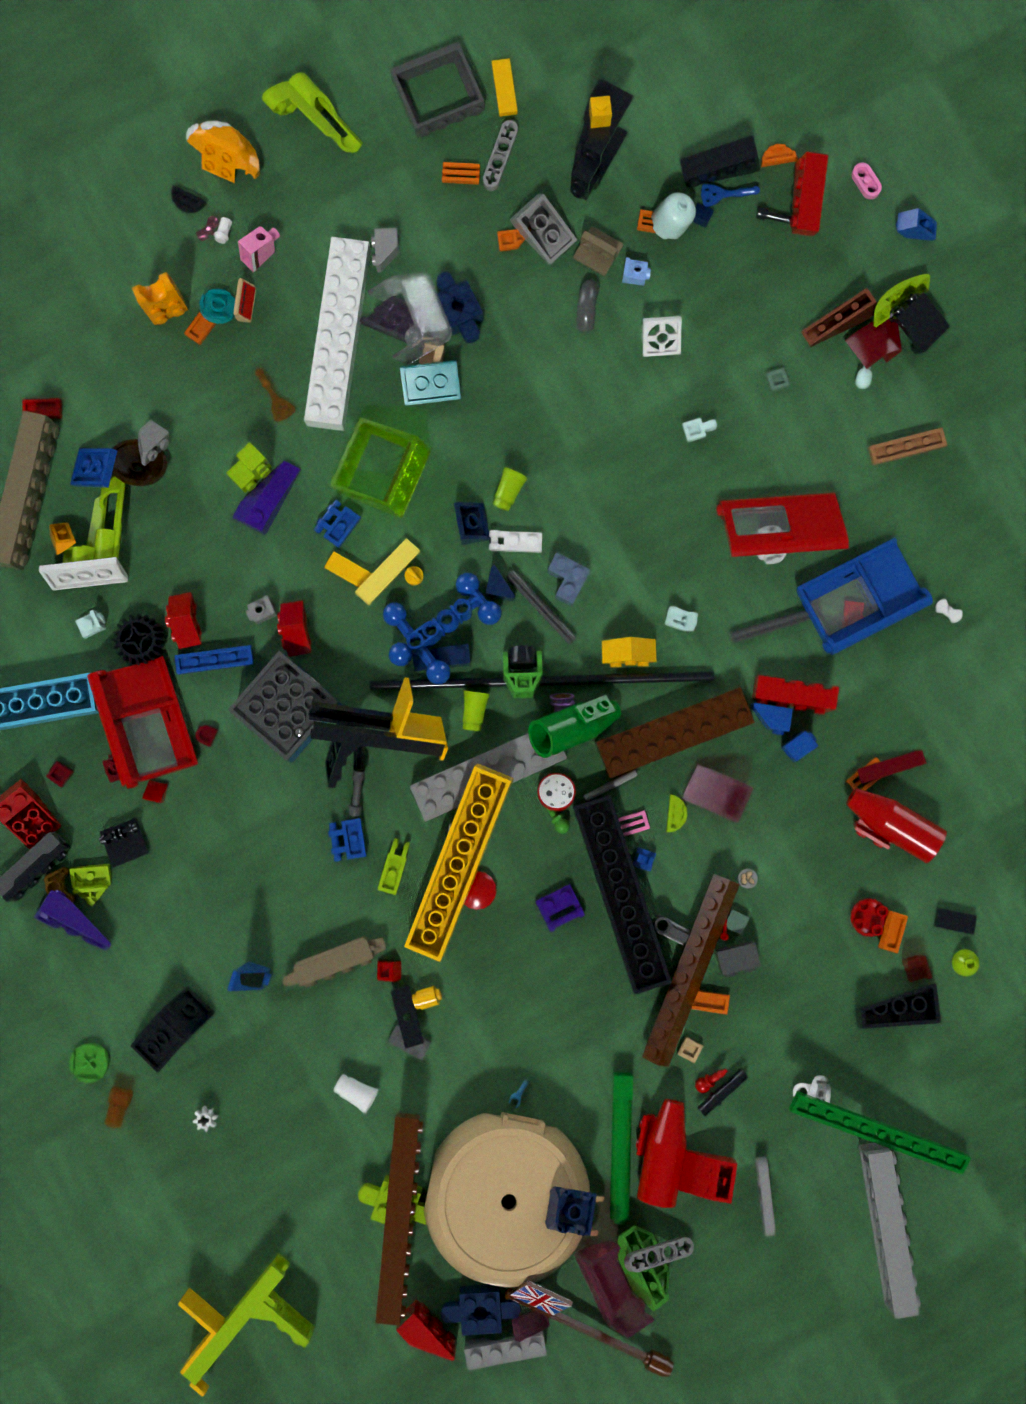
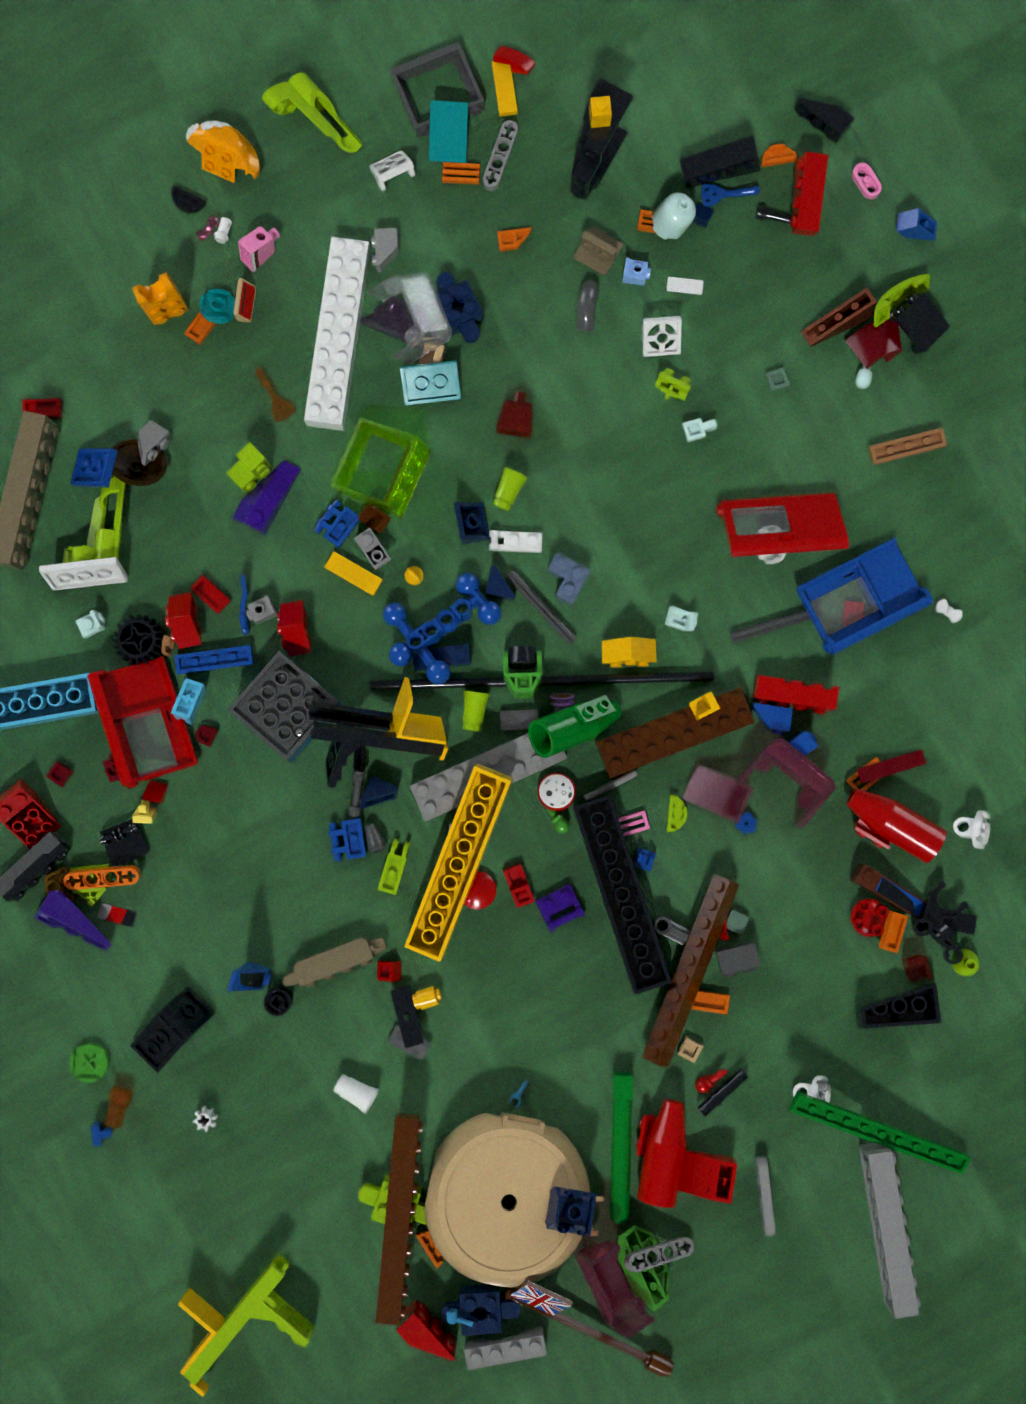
light orange slope [49,522,76,555] -> none
light yellow tile [355,538,420,606] -> none
light grey slope [510,194,577,265] -> none
clear pink tile [512,1310,550,1342] -> none
tile [737,869,758,888] -> none
none -> orange beam [63,865,141,890]
none -> blue tile [91,1122,112,1147]
none -> sticker [97,903,137,927]
none -> light yellow tile [132,800,157,824]
none -> medium nougat tile [161,635,176,657]
none -> medium azure hinge [171,678,207,725]
none -> red tile [190,575,231,615]
none -> blue piece [238,574,249,635]
none -> black wheel [263,987,293,1016]
none -> light grey slope [354,528,391,570]
none -> reddish brown panel [357,503,391,534]
none -> dark blue slope [359,776,399,809]
none -> dark grey cone [364,823,386,854]
none -> white piece [369,150,415,191]
none -> orange tile [416,1230,444,1269]
none -> teal tile [429,100,468,163]
none -> dark azure hand [446,1308,474,1327]
none -> red slope [493,46,535,75]
none -> clear red torso [496,391,532,439]
none -> flat silver tile [500,709,539,731]
none -> red slope [502,863,535,908]
none -> lime hips [654,368,691,401]
none -> white sticker [667,277,704,295]
none -> yellow panel [689,691,720,720]
none -> blue plant [735,812,757,834]
none -> clear pink windscreen [737,738,835,830]
none -> black slope [794,97,855,144]
none -> slope [850,863,927,919]
none -> black piece [912,881,968,964]
none -> white tile [953,810,990,849]

